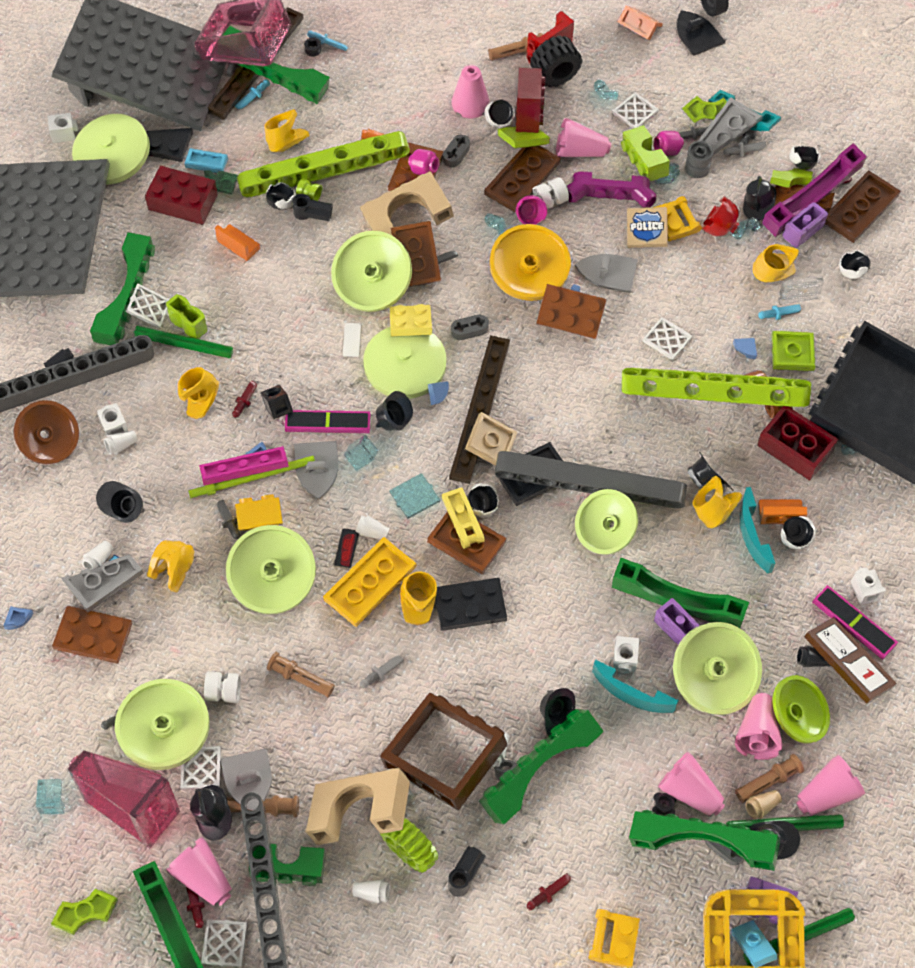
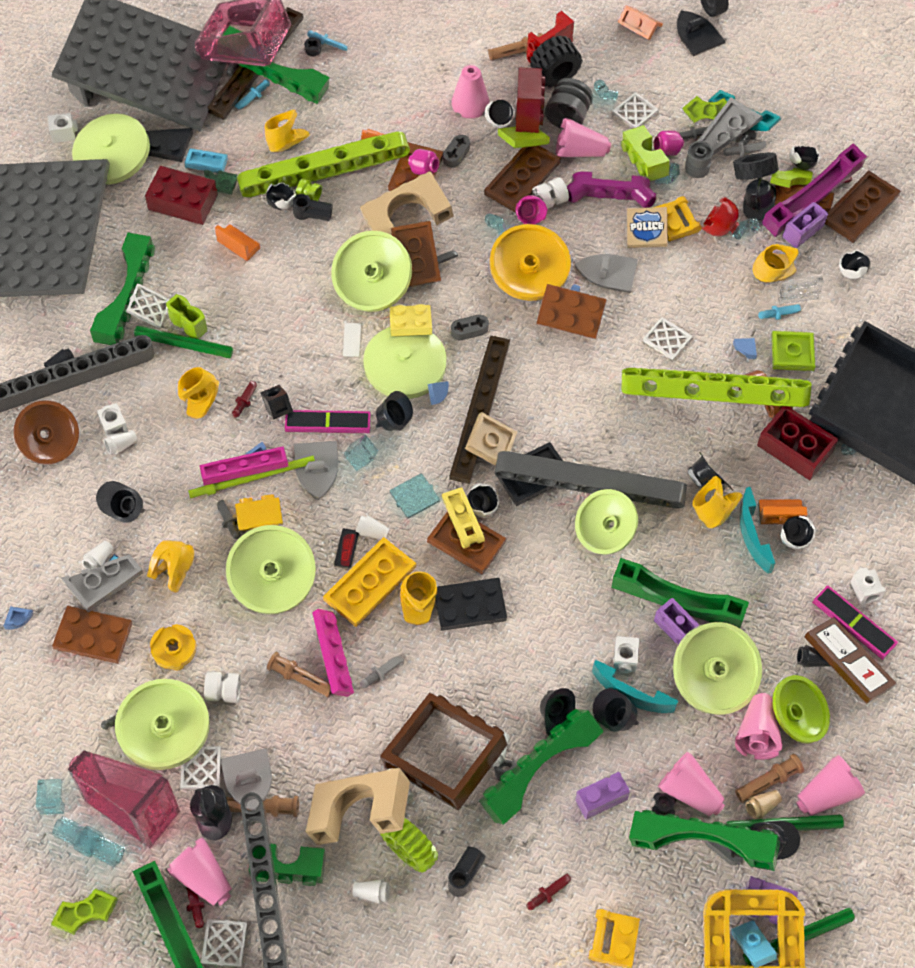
none -> clear light blue piece [52,816,125,868]
none -> yellow plate [150,624,196,671]
none -> dark pink plate [312,608,354,697]
none -> dark grey wheel [545,78,593,129]
none -> medium lavender brick [575,772,630,820]
none -> black piece [593,688,639,732]
none -> black tyre [733,152,779,180]

